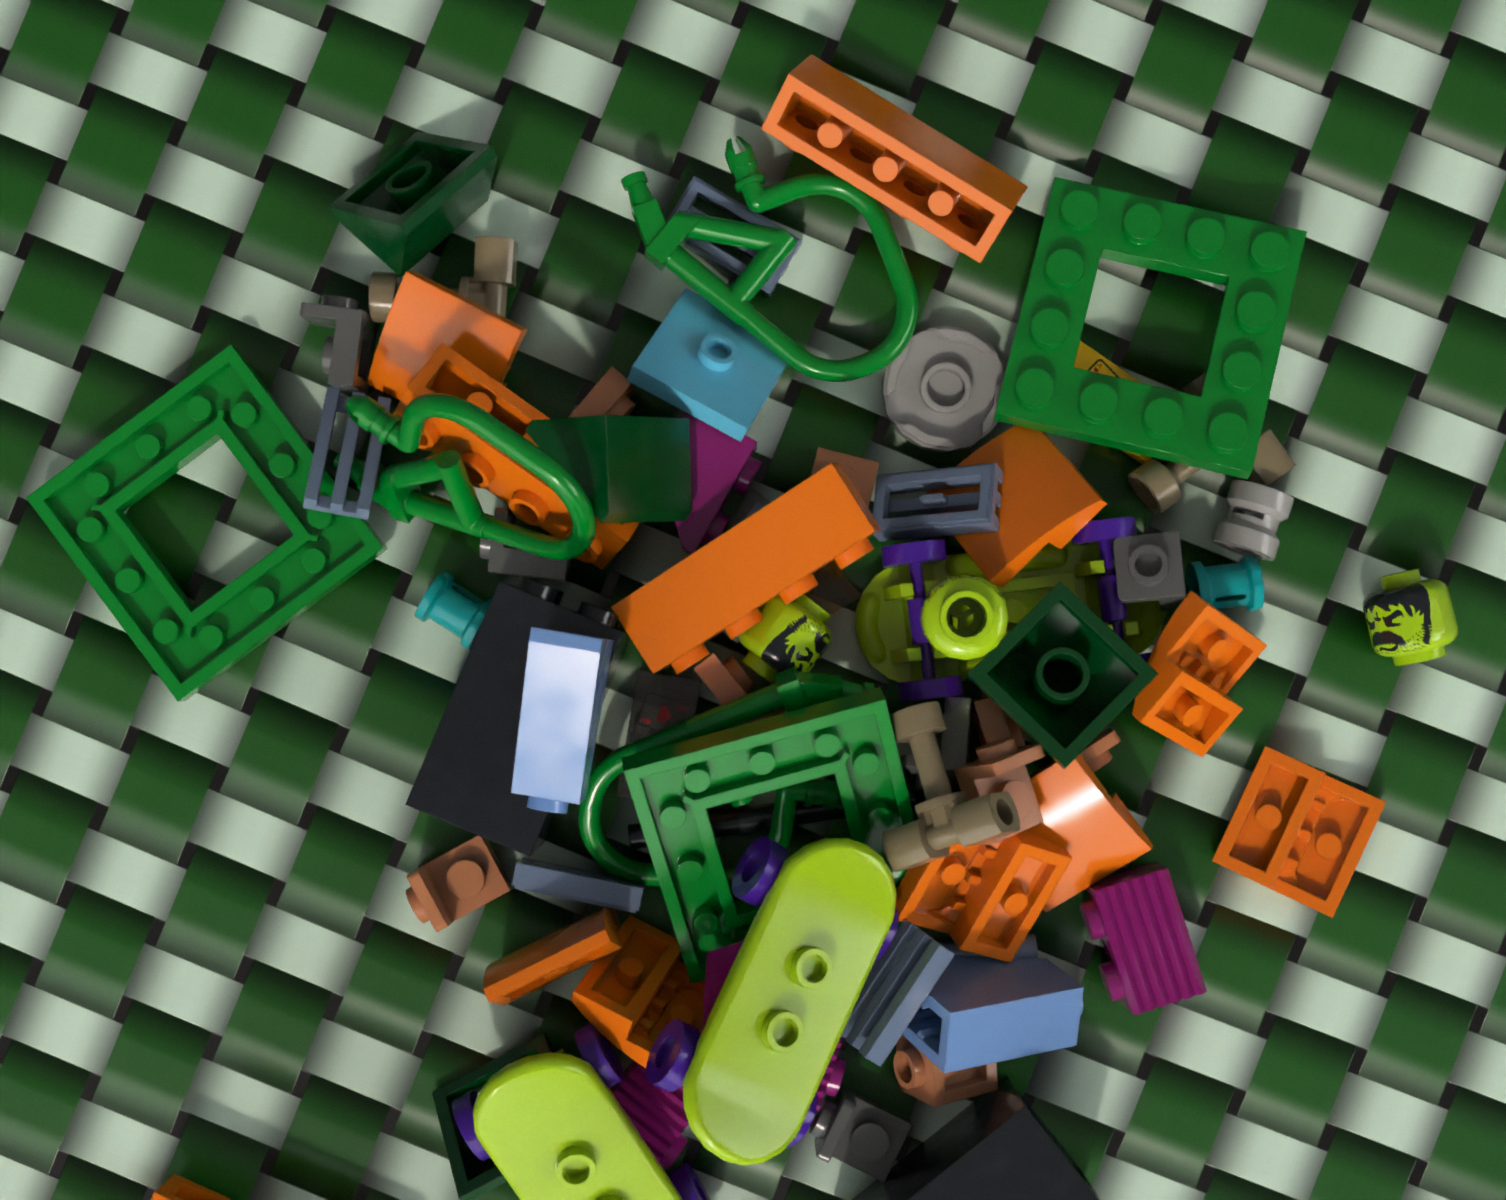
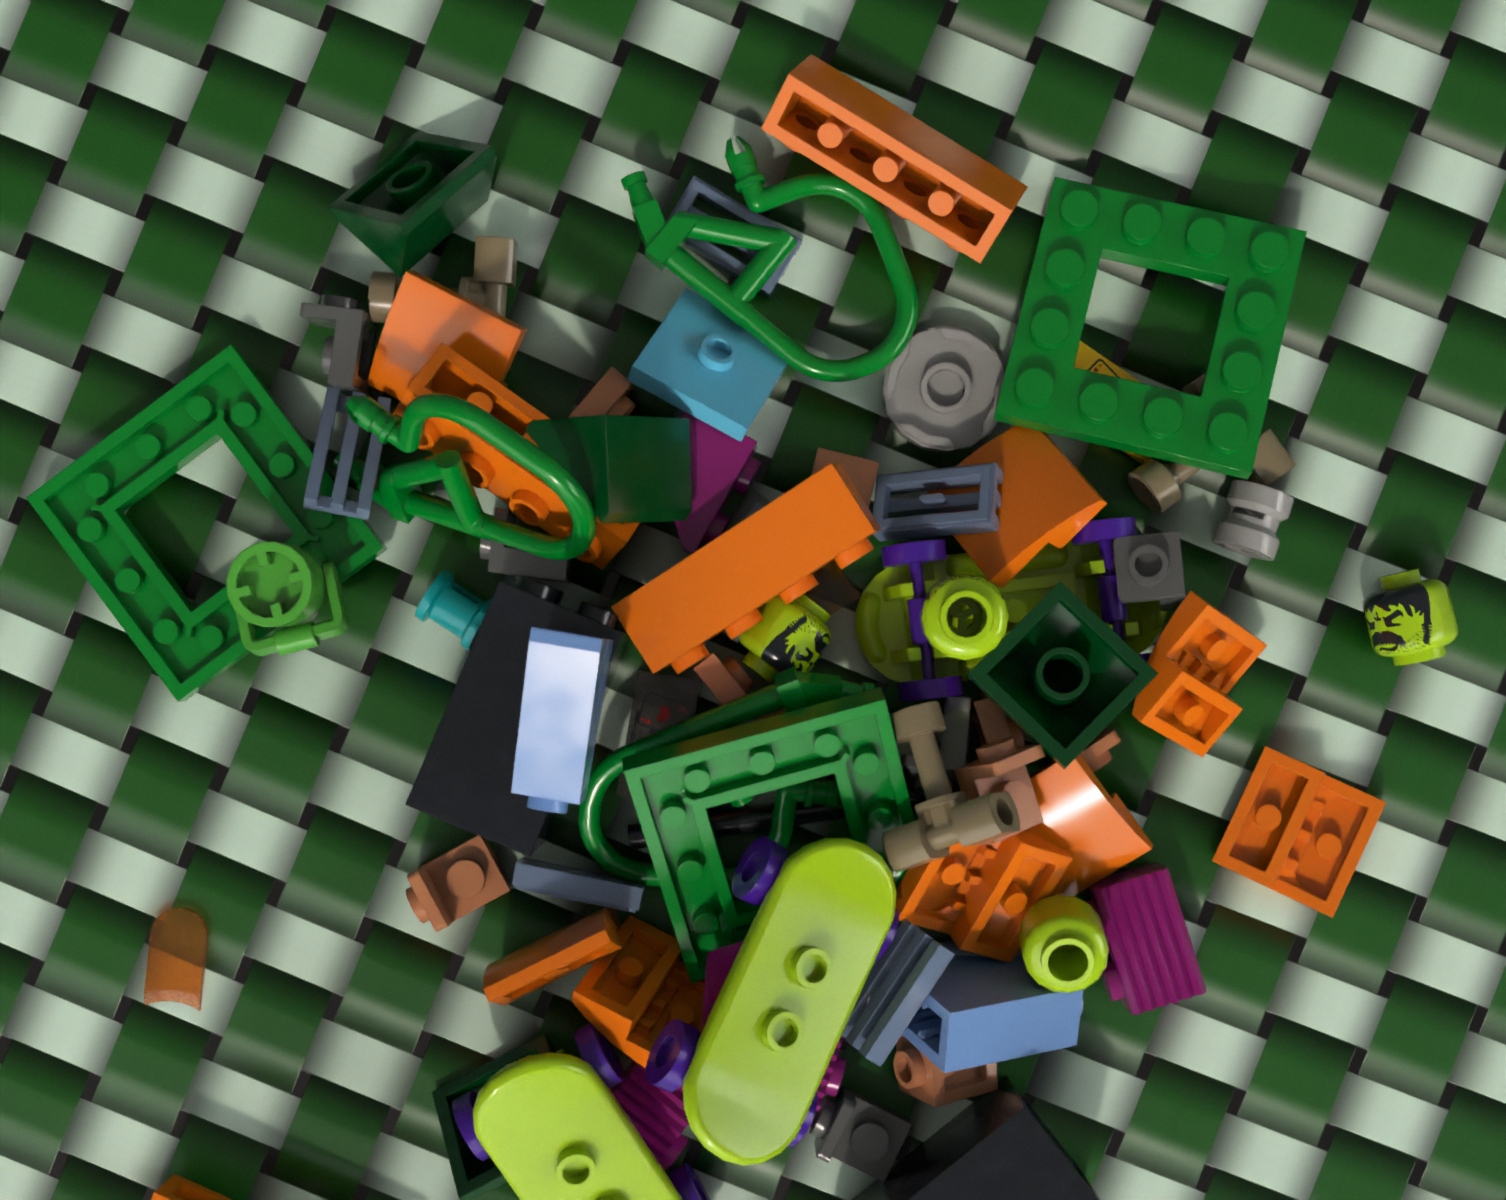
teal bush [1185,555,1264,612] -> none
none -> clear orange piece [144,907,208,1011]
none -> bright green piece [226,542,349,656]
none -> lime head [1019,895,1109,993]

